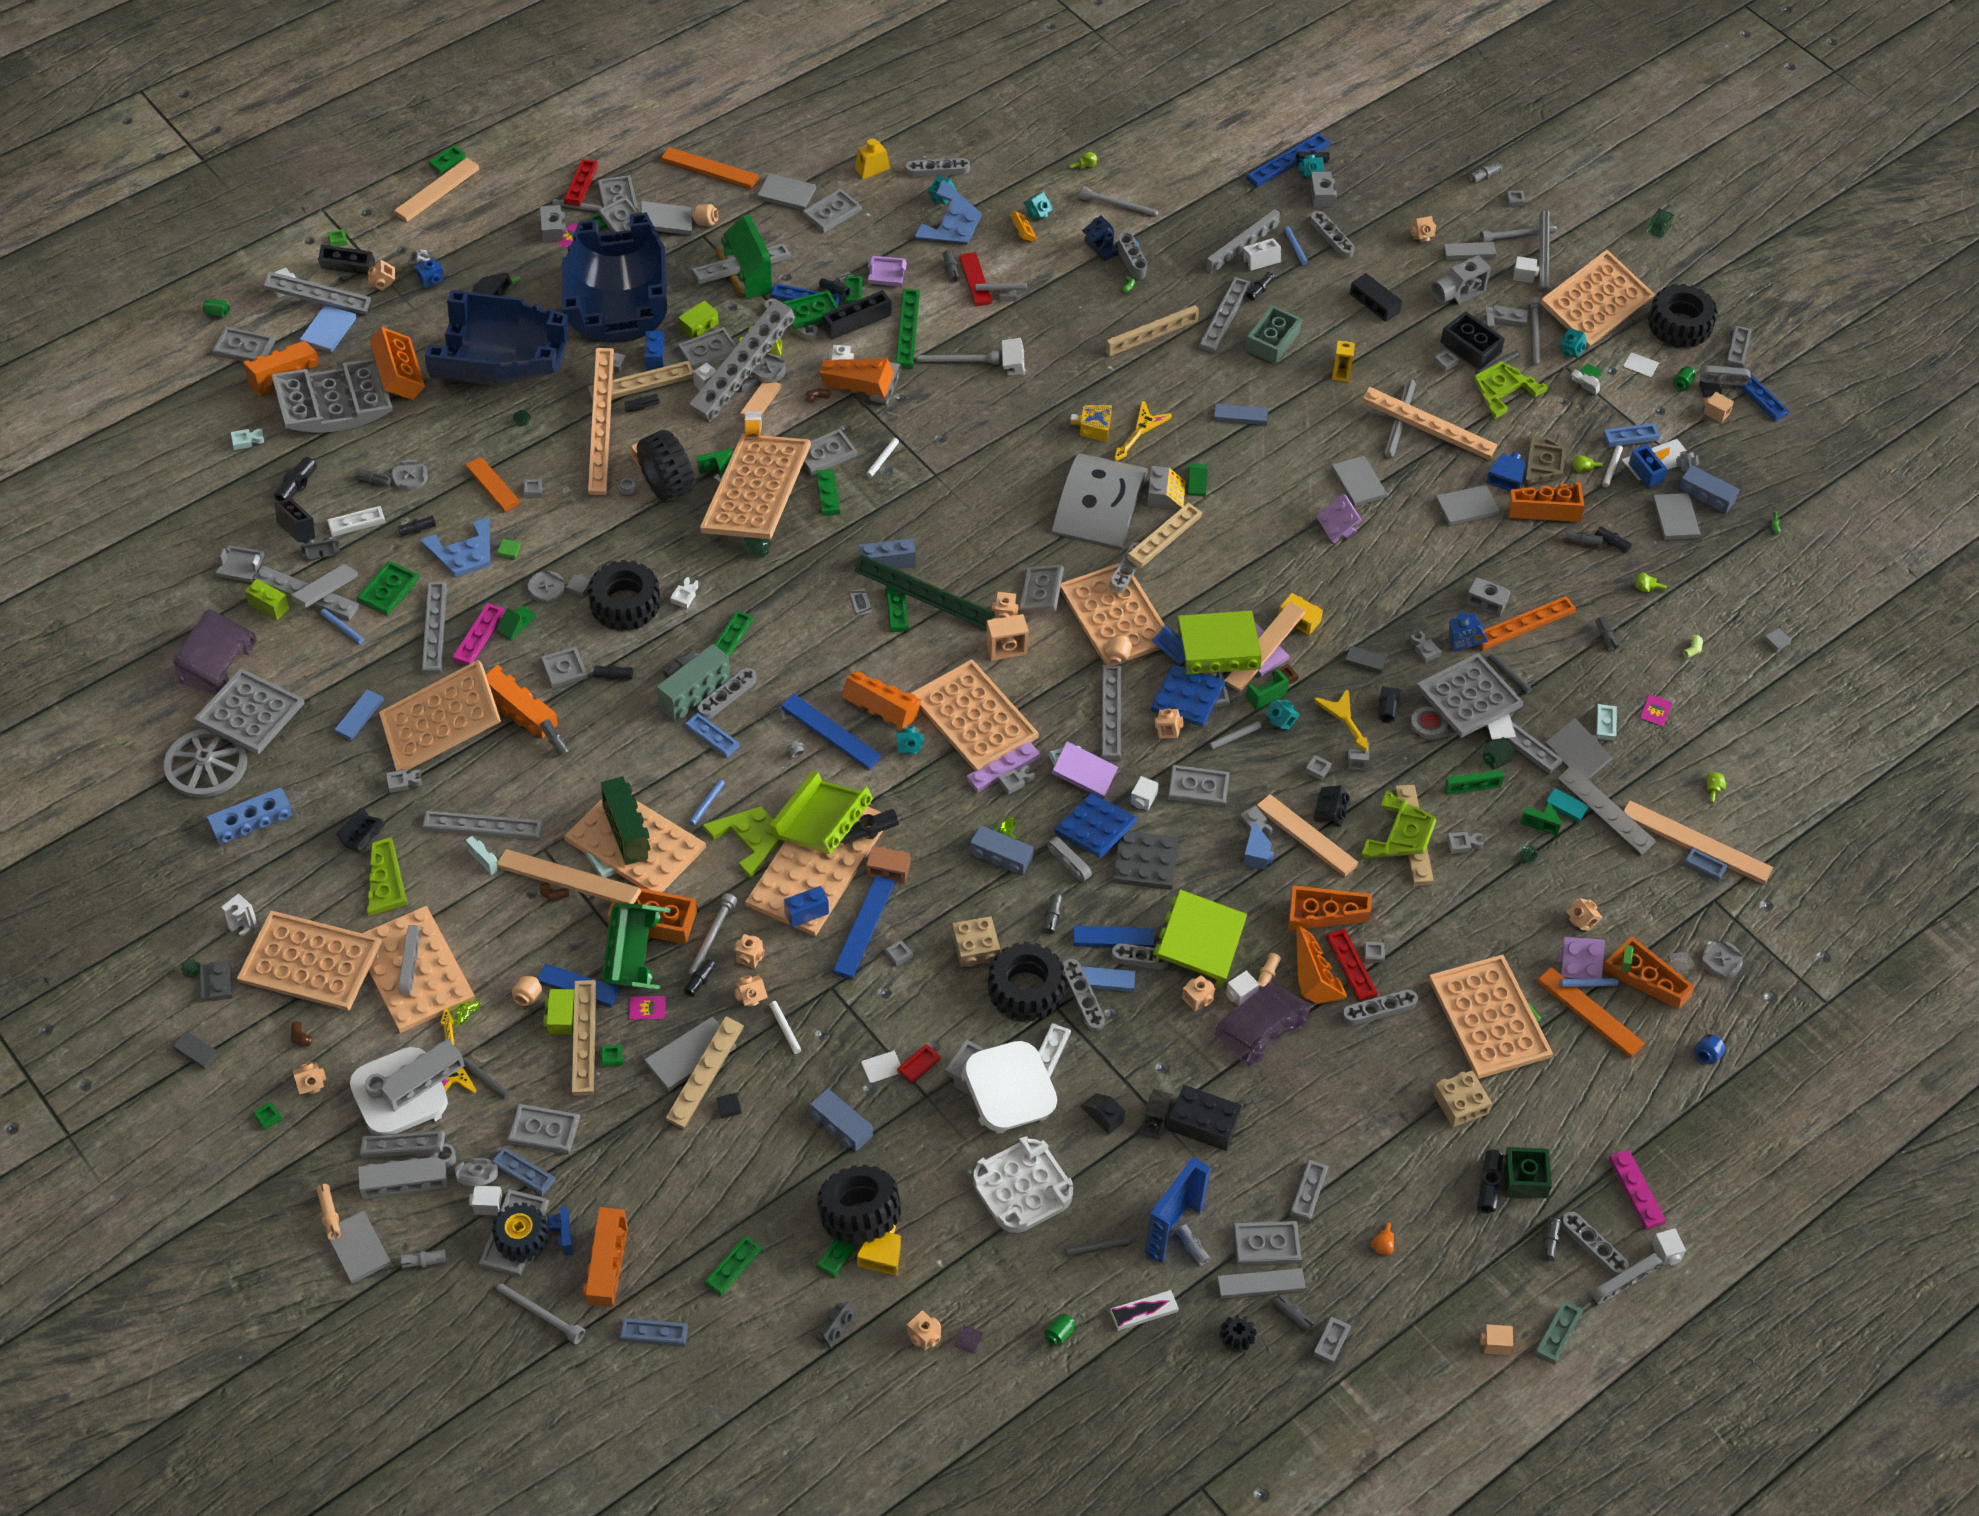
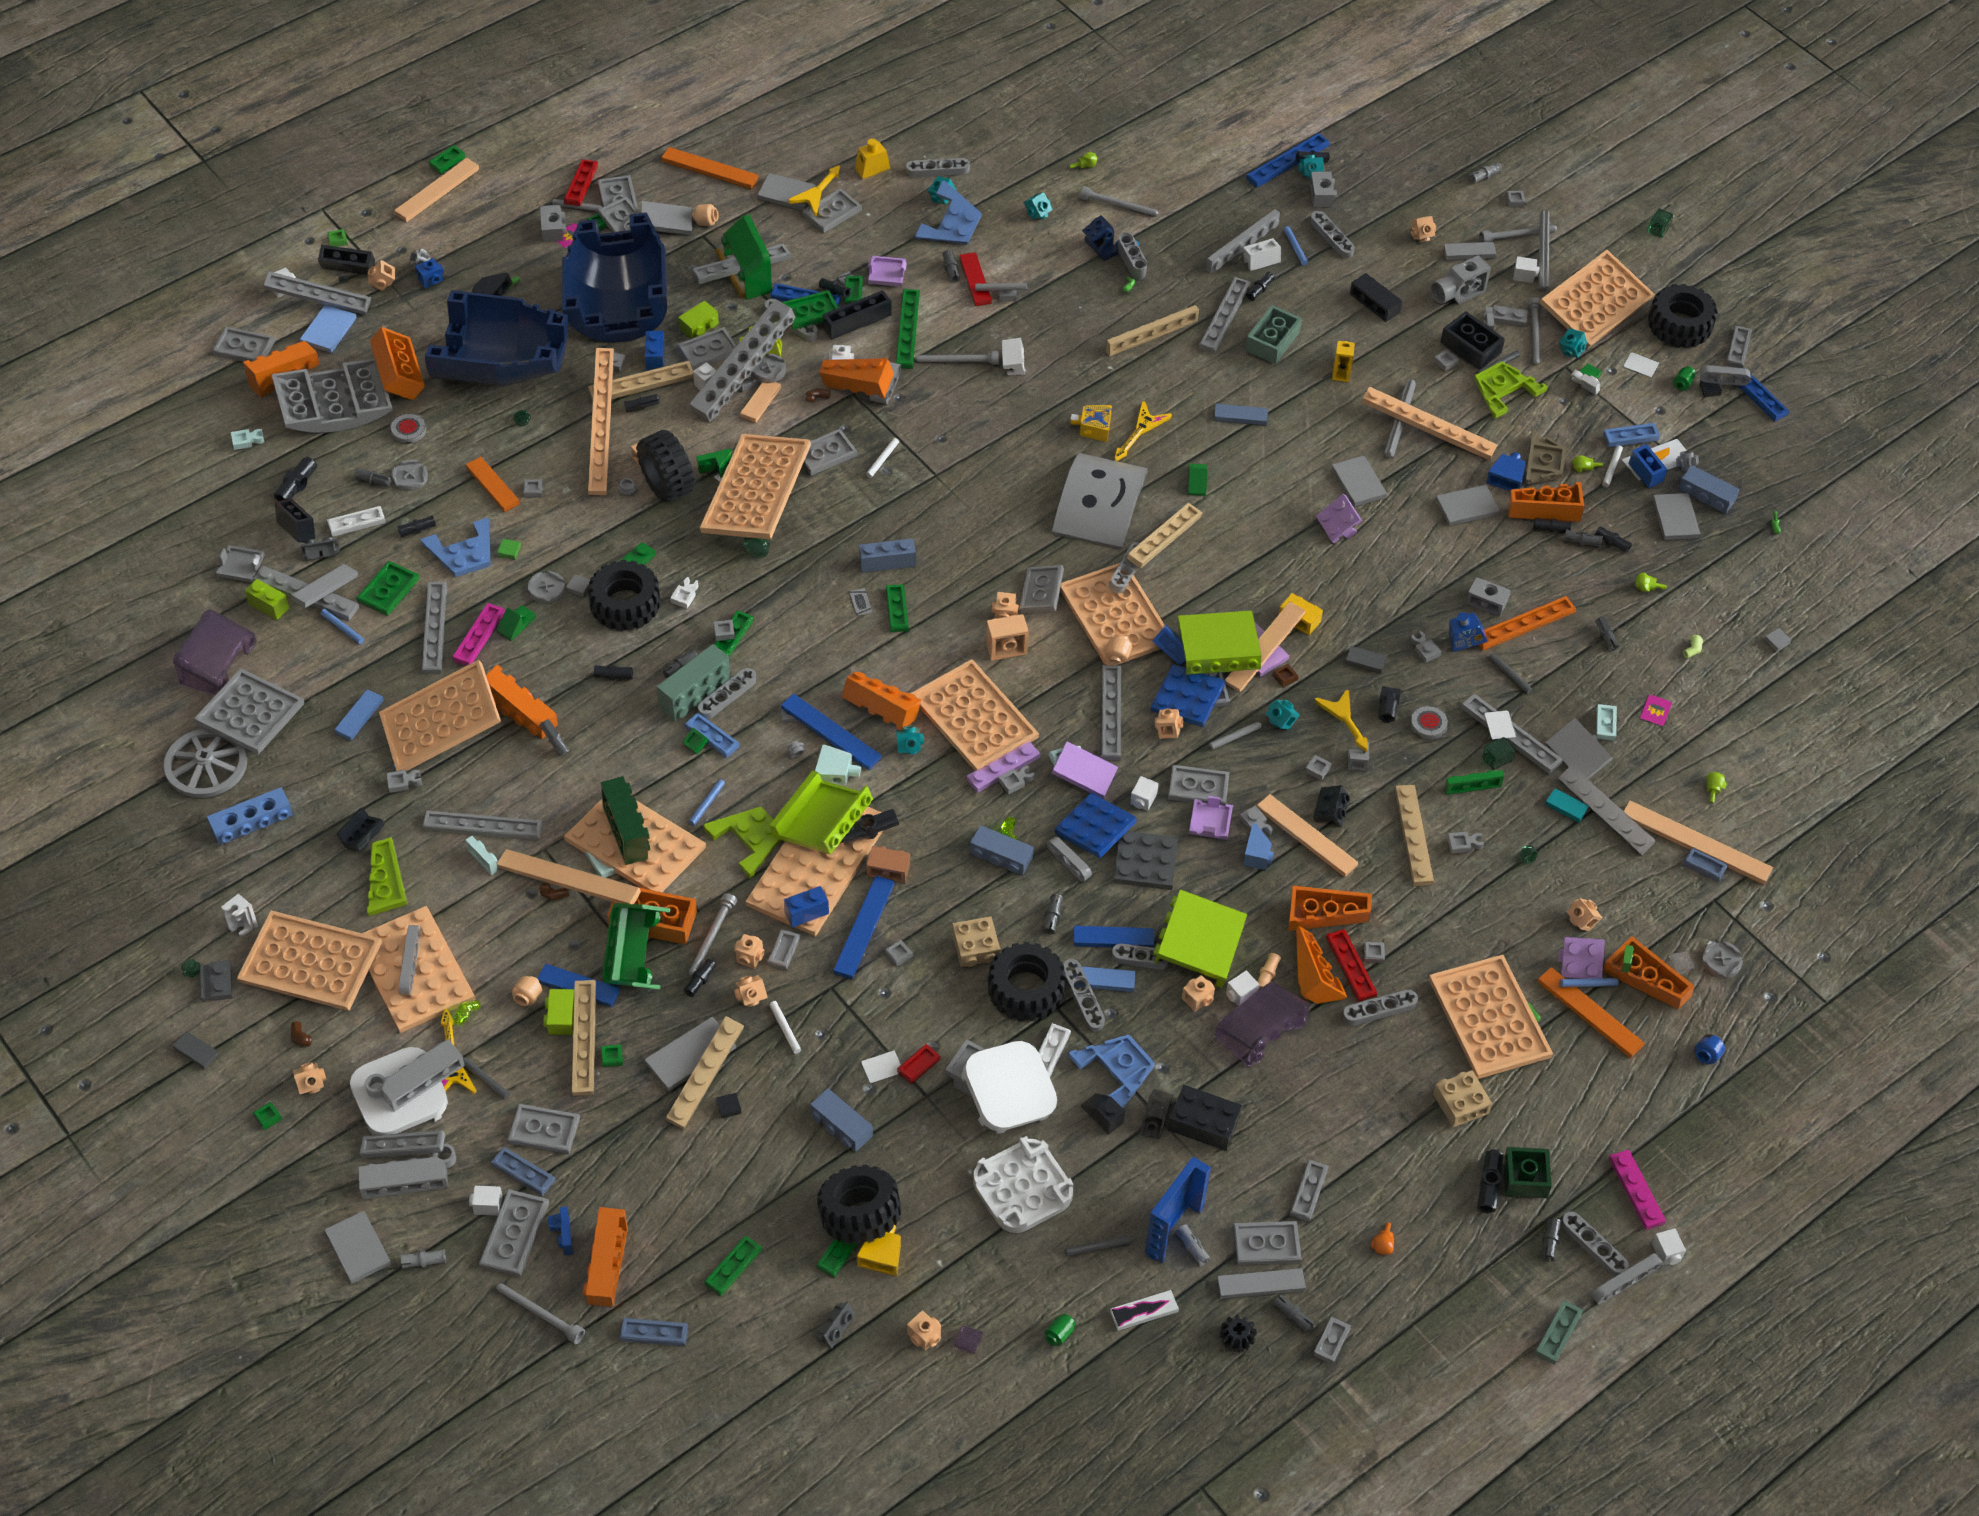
green brick [203,298,230,318] -> none
light nougat pin [316,1184,341,1240] -> none
light grey tile [455,1158,498,1186] -> none
black wheel [492,1202,549,1263] -> none
light grey tile [540,647,588,689] -> none
dark pink sticker [629,996,666,1019] -> none
light orange leg [745,411,762,436] -> none
green plate [816,469,840,516] -> none
dark green tile [854,554,995,630] -> none
light orange plate [1010,210,1037,243] -> none
light grey slope [1147,466,1186,510] -> none
green panel [1245,669,1289,710] -> none
lime wing [1362,791,1436,858] -> none
light grey plate [1417,653,1523,738] -> none
light nougat brick [1480,1324,1513,1356] -> none
green slope [1520,802,1562,836] -> none
light nougat brick [1703,392,1734,423] -> none
none -> tile [390,413,426,444]
none -> green plate [619,542,656,565]
none -> green tile [681,728,709,754]
none -> light grey plate [714,620,735,641]
none -> light grey tile [767,929,800,971]
none -> yellow piece [788,165,840,216]
none -> light aqua torso [815,745,861,786]
none -> medium blue wing [1069,1035,1155,1108]
none -> lavender piece [1189,796,1233,840]
none -> black pin [1533,518,1572,533]

